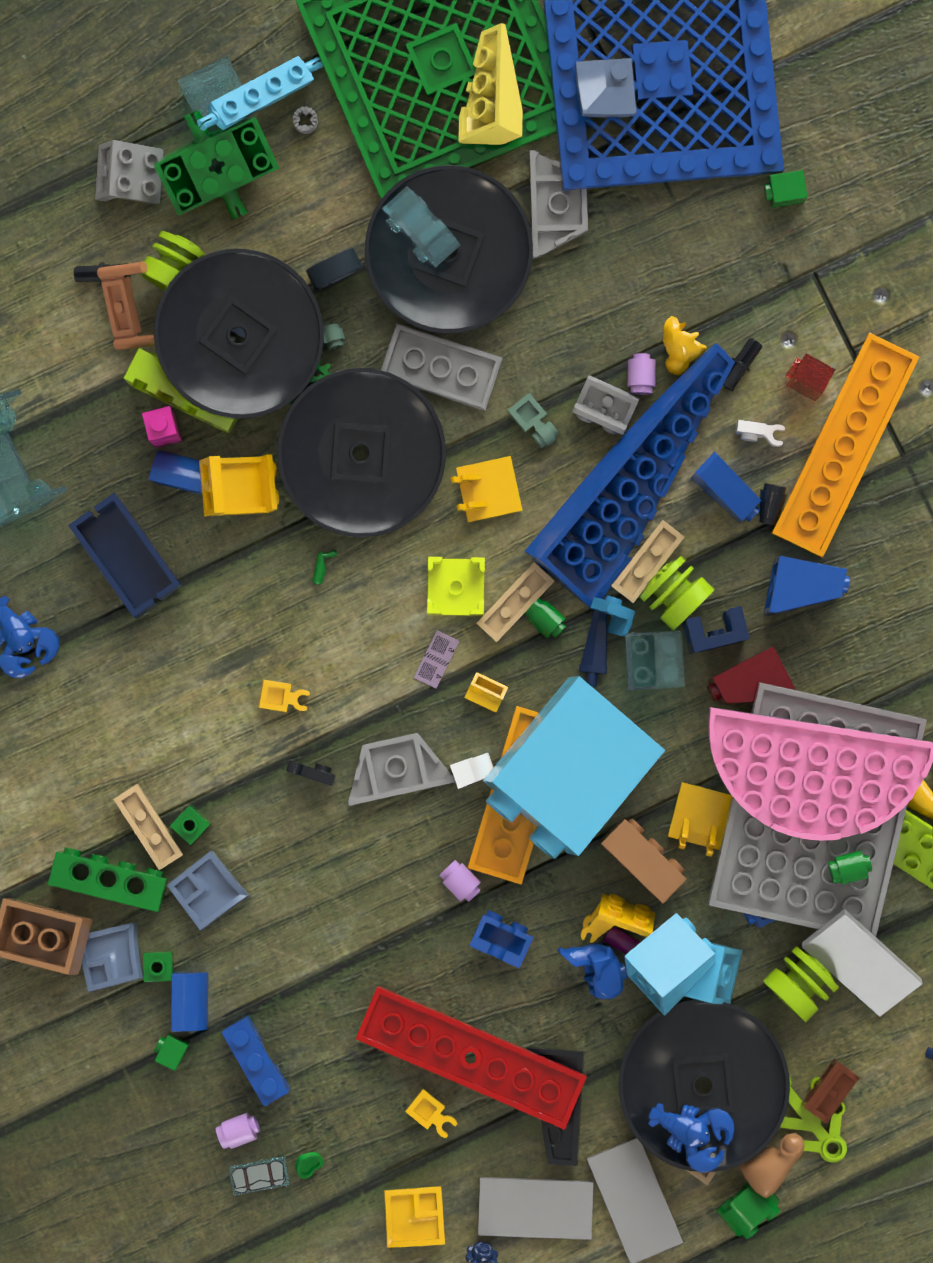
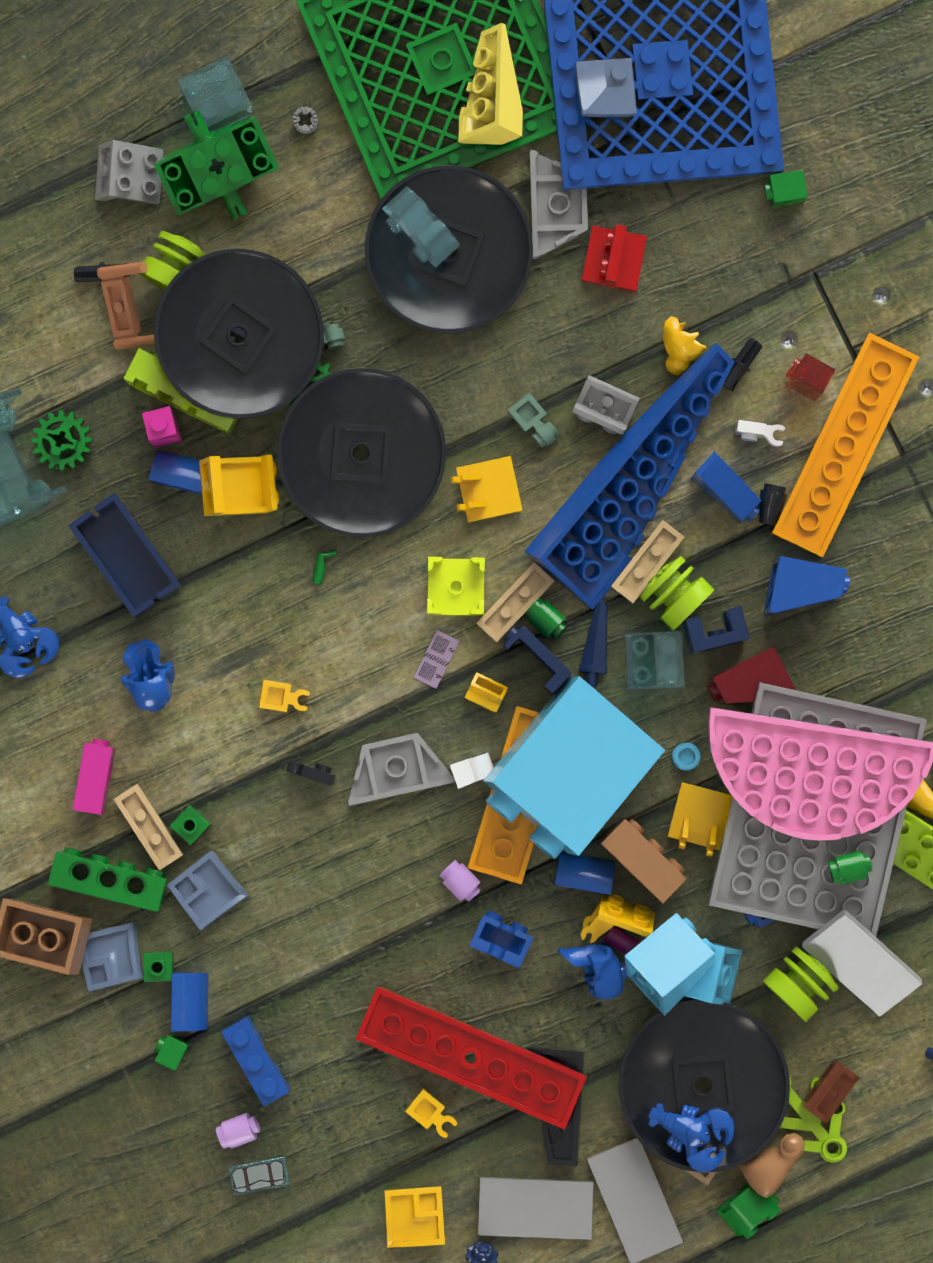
medium azure plate [197,56,323,131] -> none
green piece [295,1152,324,1179] -> none
black wheel [306,248,363,290] -> none
light grey tile [381,323,503,412] -> none
dark azure bracket [590,595,636,637] -> none
lavender brick [628,353,656,395] -> none
none -> green gear [31,410,94,472]
none -> dark pink brick [73,738,116,815]
none -> blue head [121,639,175,712]
none -> dark blue panel [503,626,572,695]
none -> blue brick [554,851,615,895]
none -> red bracket [581,224,647,292]
none -> medium azure tile [672,743,701,771]

